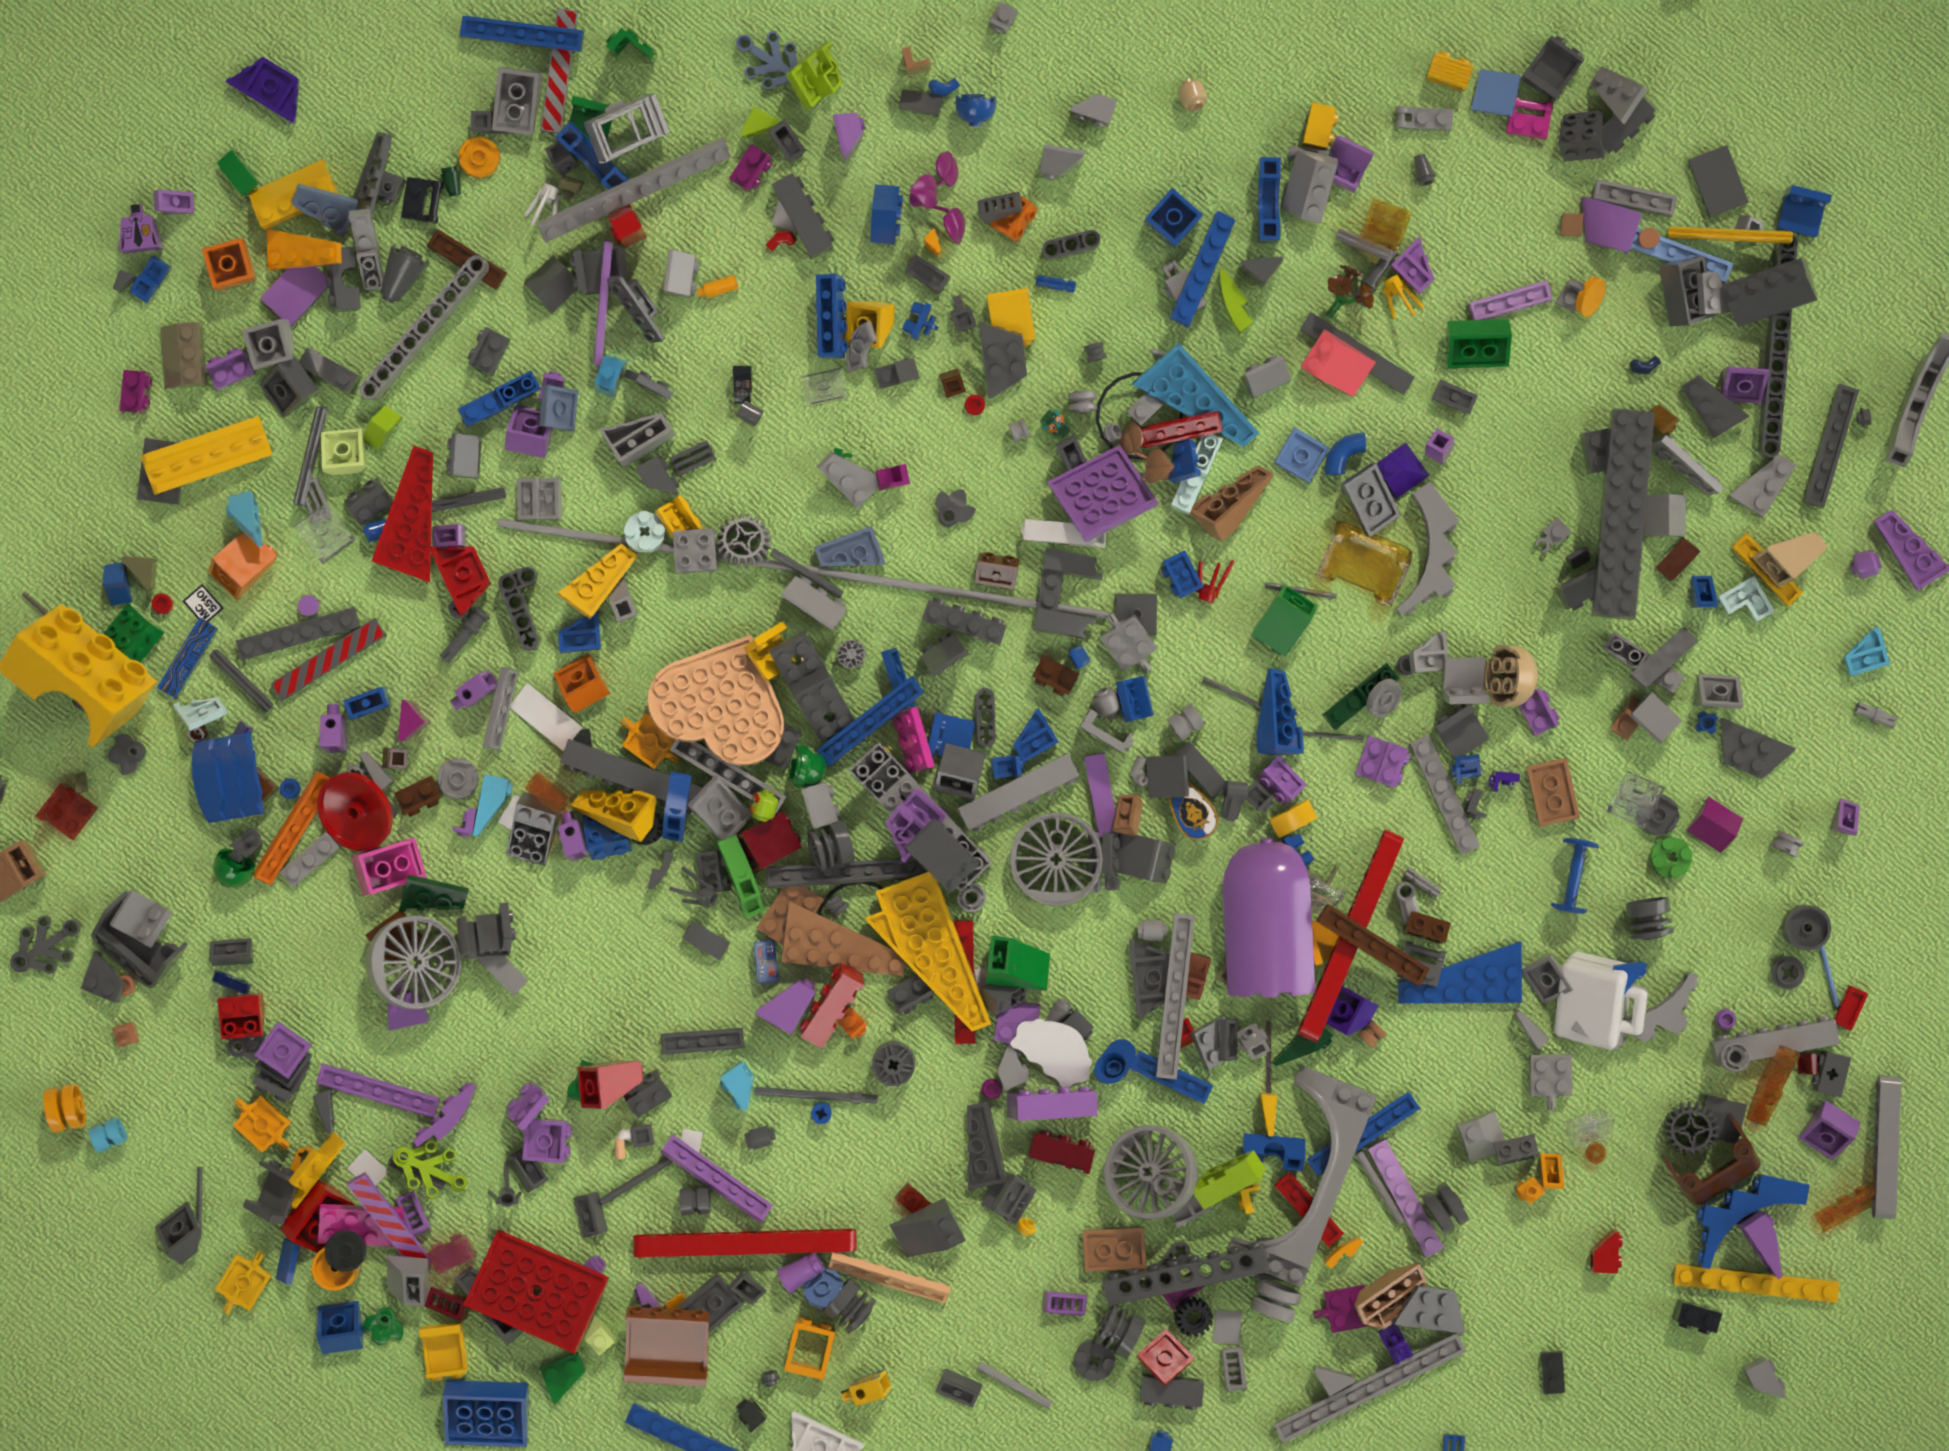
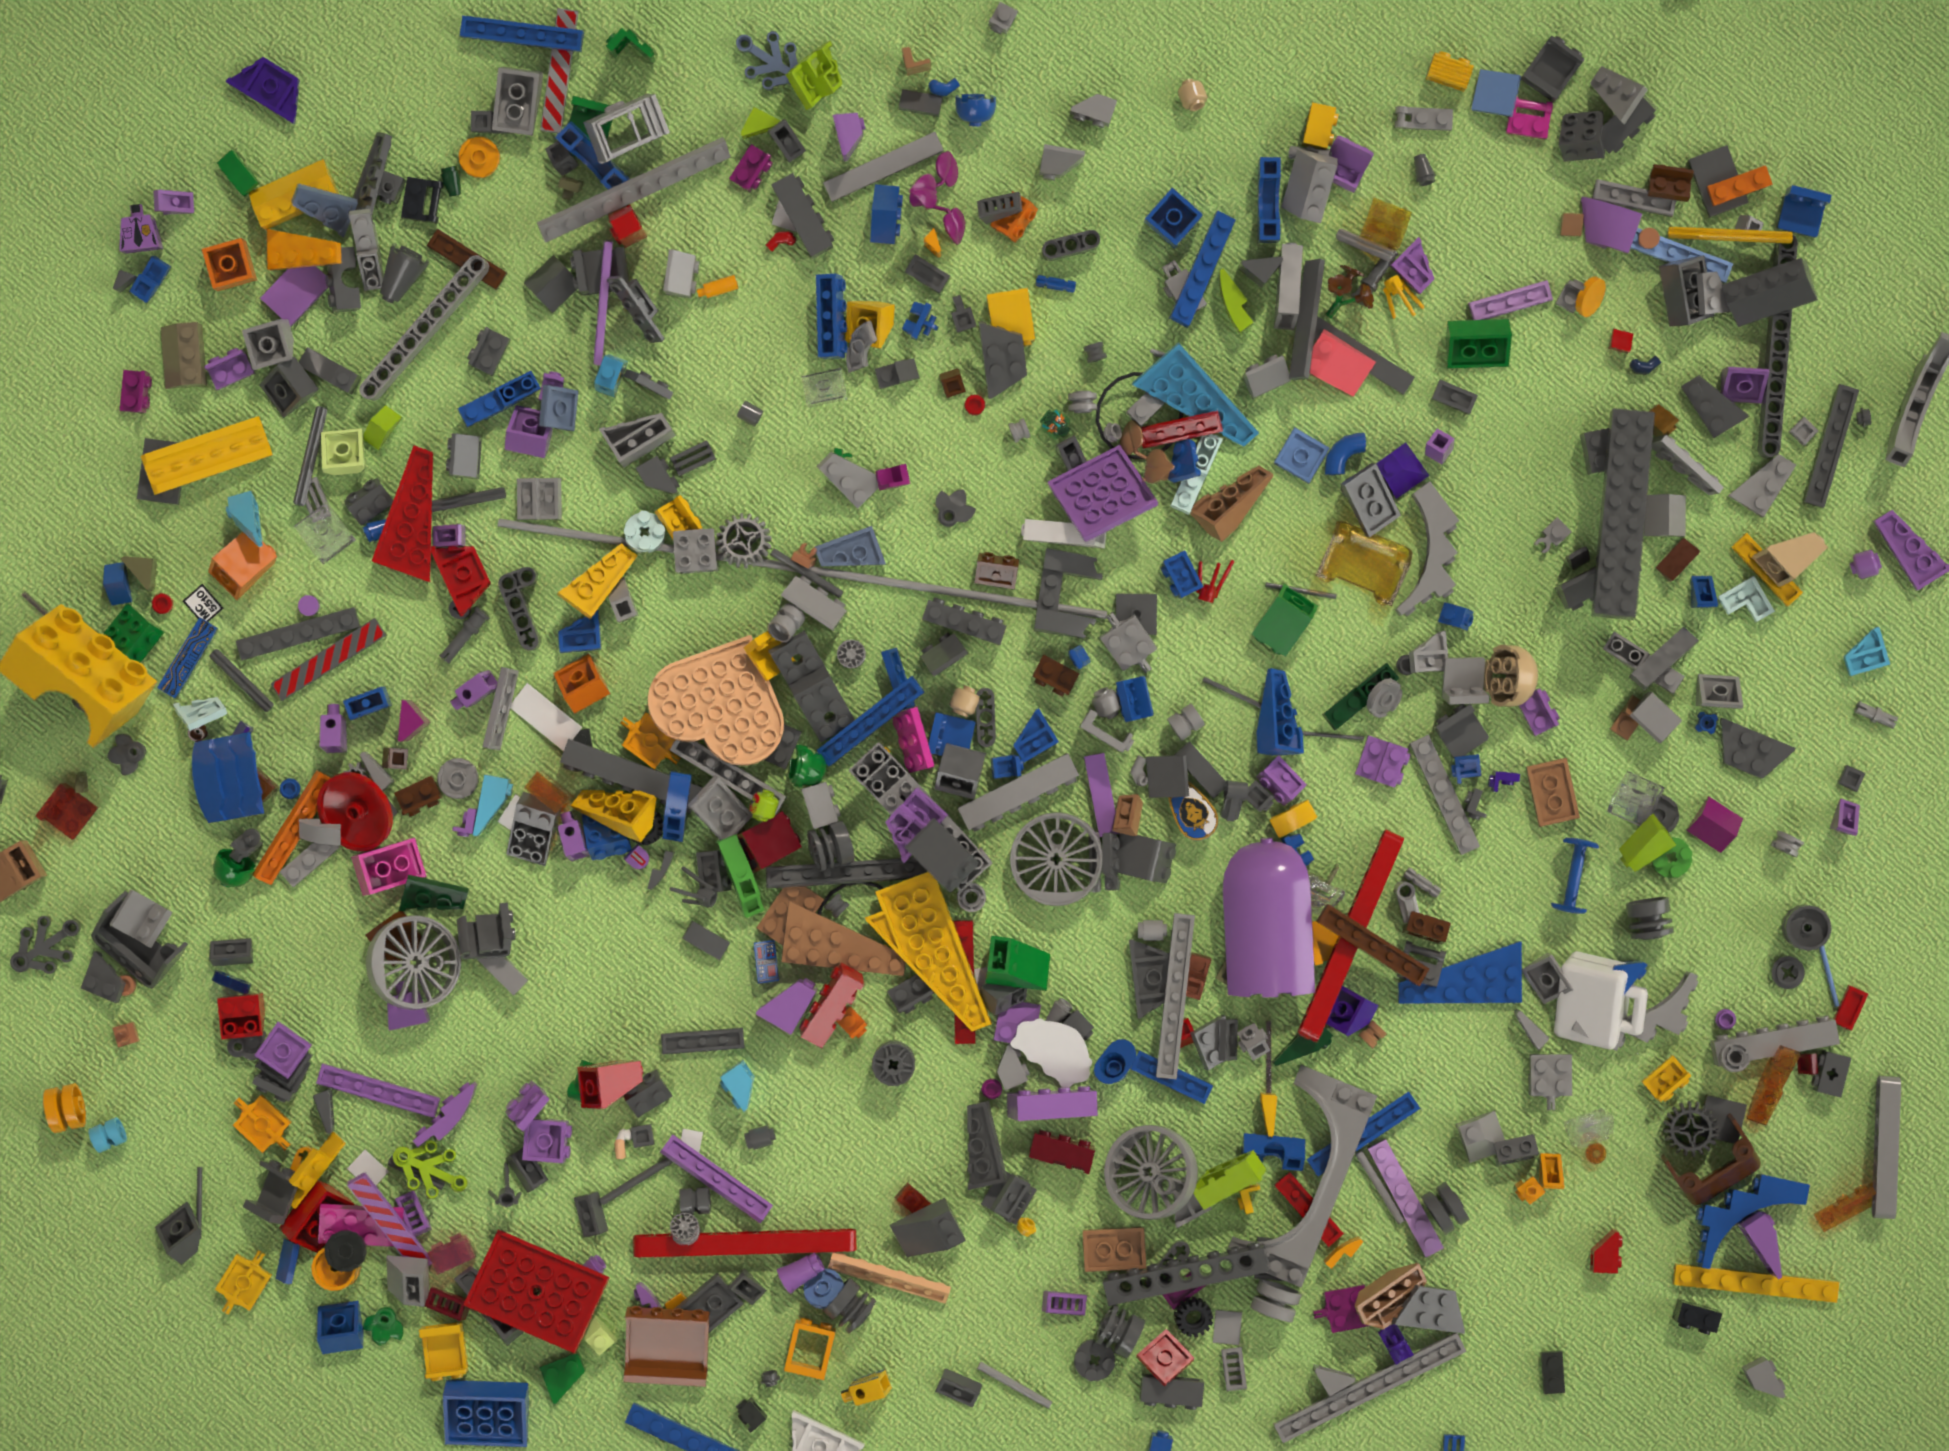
white plant [524,183,561,226] -> none
black leg [733,366,752,404] -> none
dark grey bar [754,1087,878,1104] -> none
blue wheel [811,1102,832,1124] -> none
medium lavender slope [1798,1101,1861,1160] -> none
none -> light grey slope [299,819,341,846]
none -> medium lavender tile [623,844,649,869]
none -> light grey wheel [670,1213,700,1245]
none -> light grey wheel [767,603,805,642]
none -> nougat tile [791,543,817,569]
none -> light grey tile [823,132,944,202]
none -> tan head [950,685,980,717]
none -> light grey slope [1274,243,1303,330]
none -> dark grey tile [1289,259,1325,380]
none -> blue bracket [1438,602,1473,631]
none -> red slope [1608,329,1633,354]
none -> lime slope [1619,813,1676,872]
none -> yellow bracket [1641,1055,1692,1102]
none -> reddish brown bracket [1648,164,1694,202]
none -> orange plate [1706,165,1773,206]
none -> light grey tile [1788,417,1818,446]
none -> dark grey tile [1837,765,1866,792]

